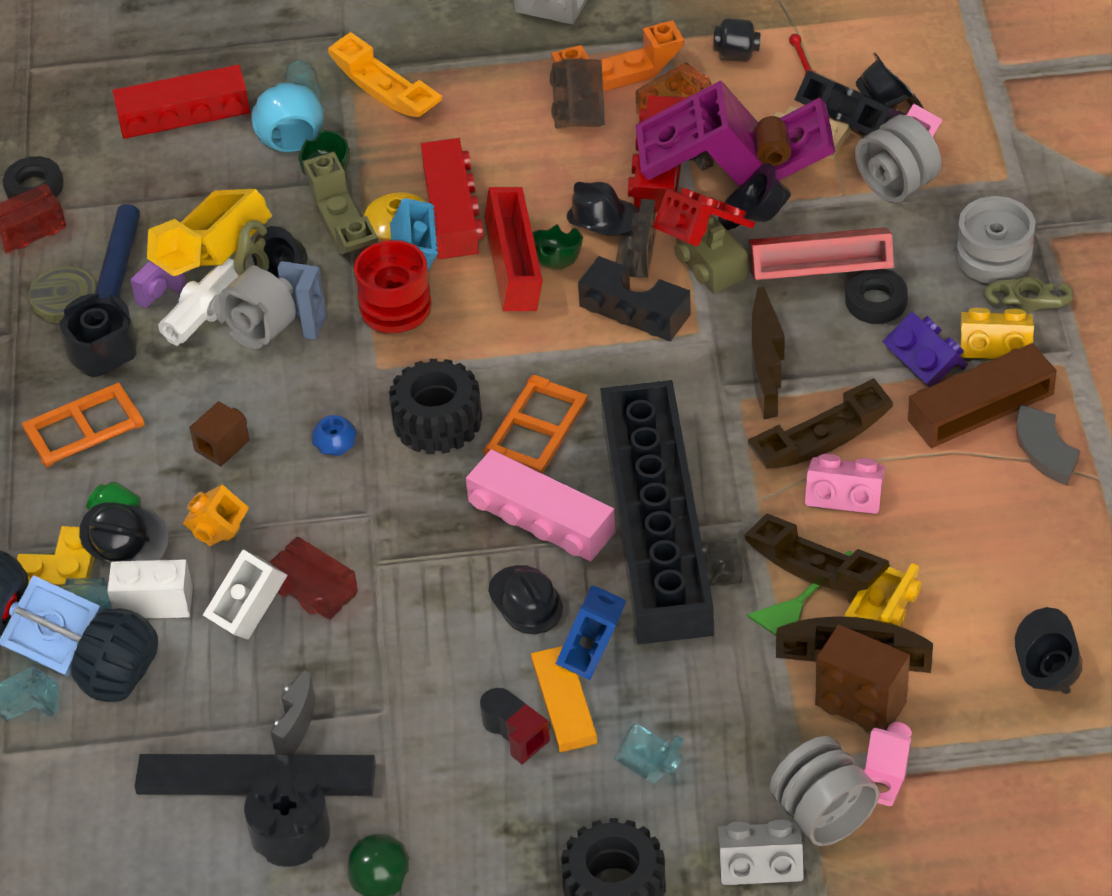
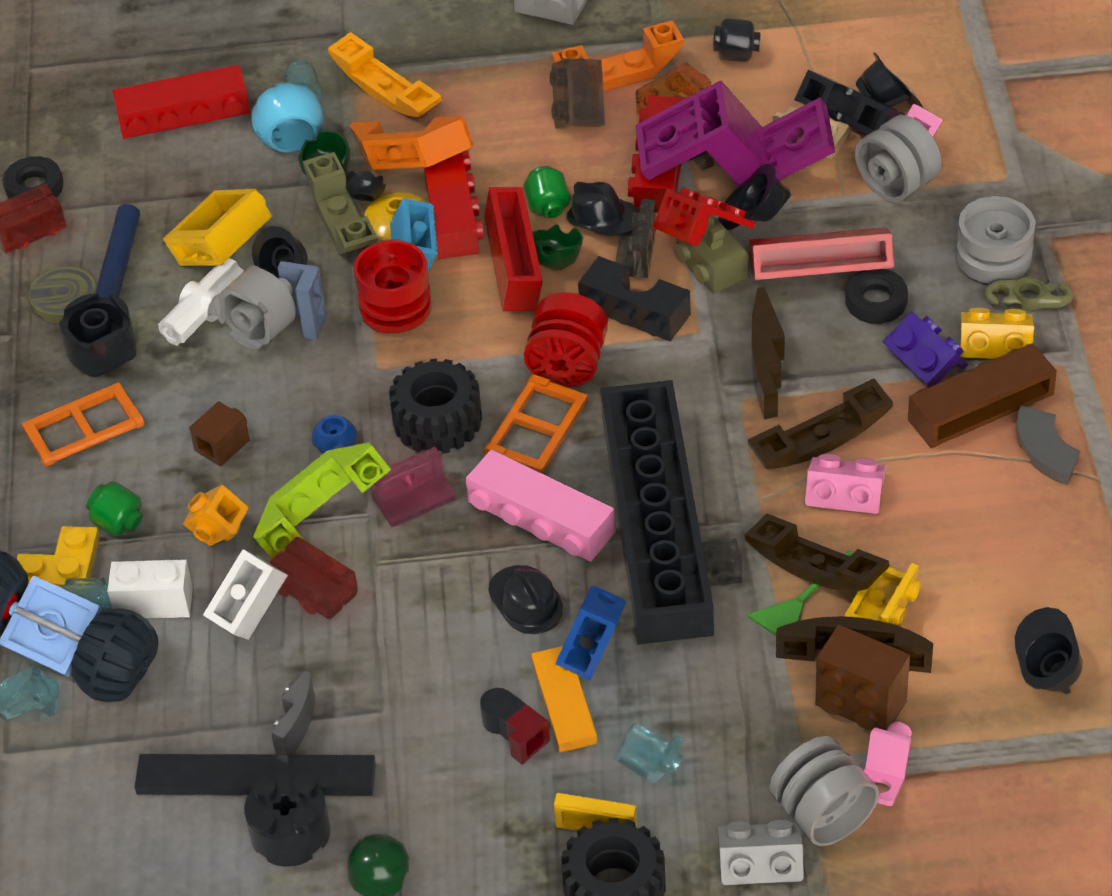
black piece [79,503,169,562] -> none
medium lavender bracket [130,261,186,308] -> none
yellow panel [147,219,202,276] -> none
olive piece [233,220,269,275] -> none
reddish brown brick [754,116,791,166] -> none
red hinge [789,34,817,75] -> none
none -> lime slope [253,442,391,564]
none -> black plate [346,171,386,201]
none -> orange slope [350,116,474,170]
none -> clear pink panel [371,447,456,527]
none -> green head [523,166,571,218]
none -> red wheel [523,292,608,387]
none -> yellow tile [554,793,637,831]

